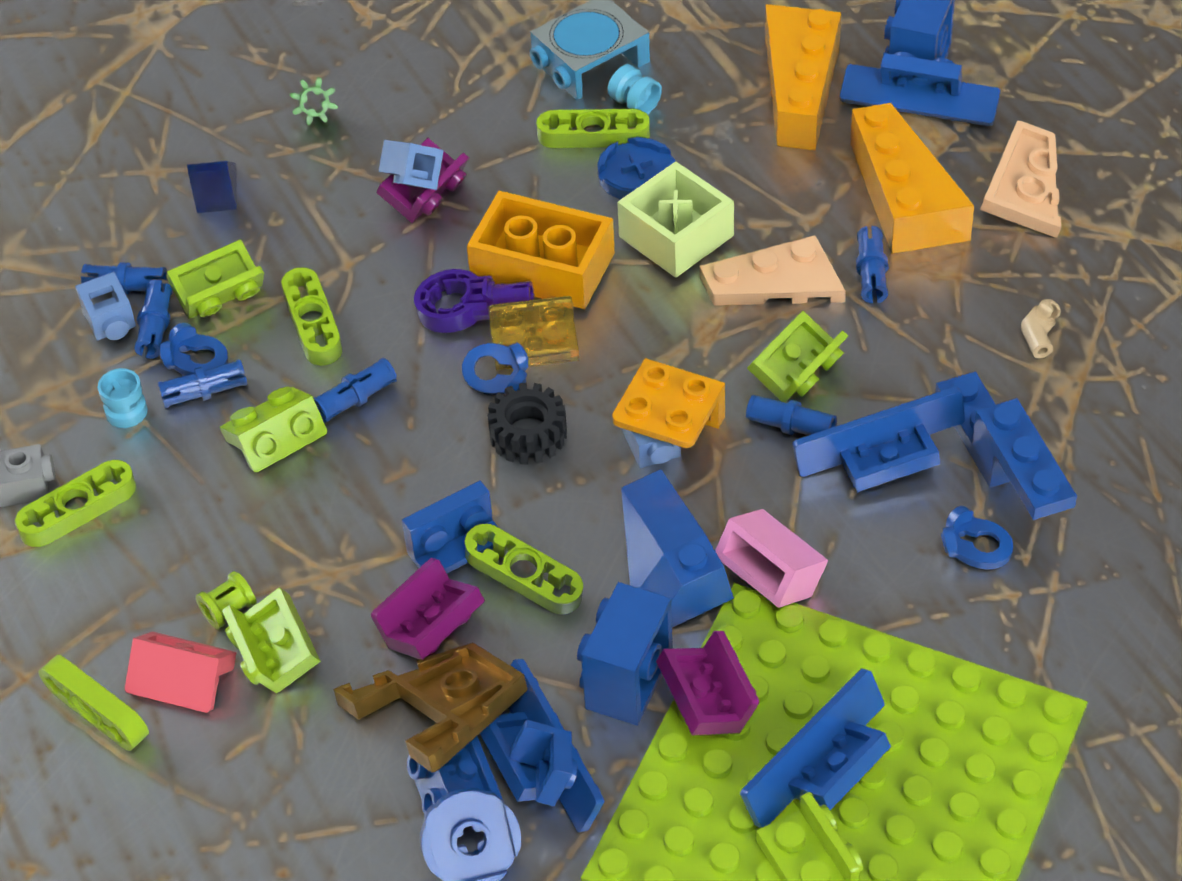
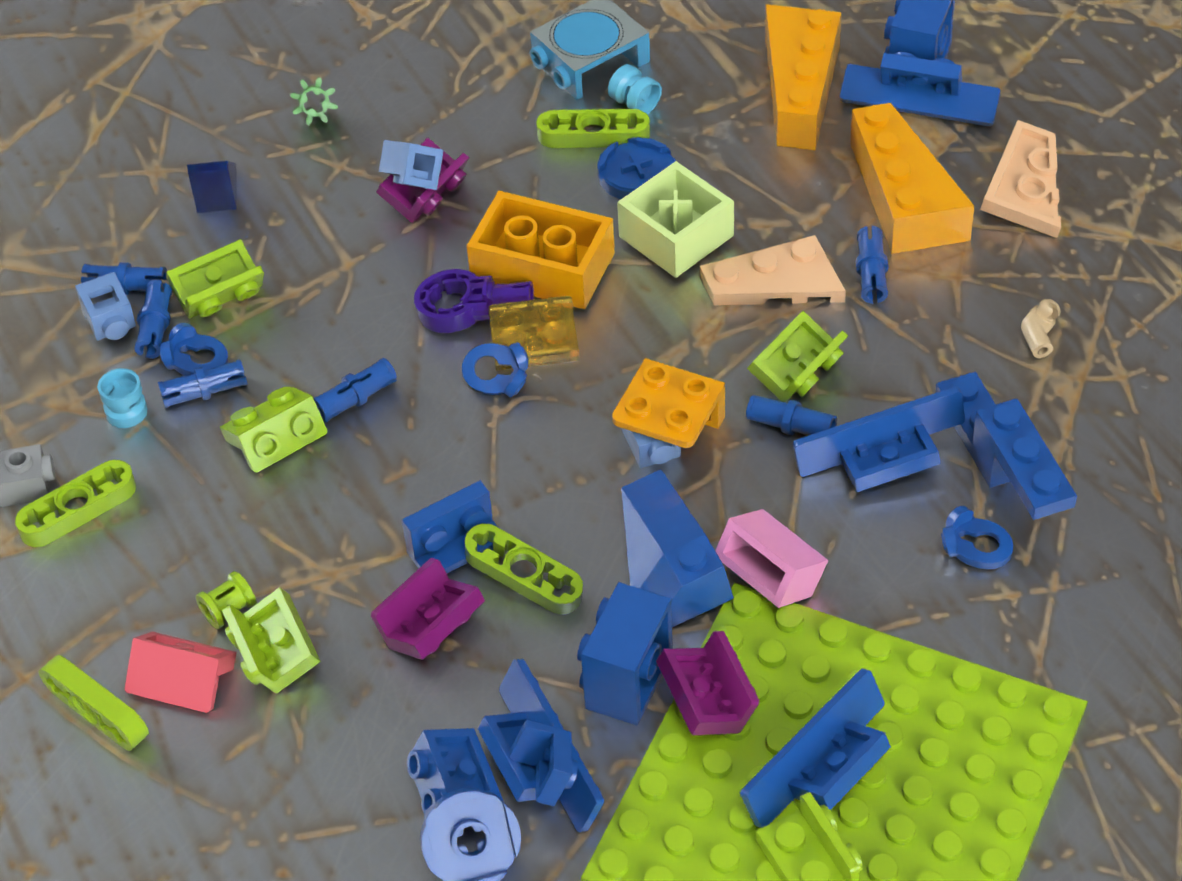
lime beam [281,267,342,366] -> none
pearl gold wing [333,642,528,773] -> none
black tyre [487,383,567,465] -> none

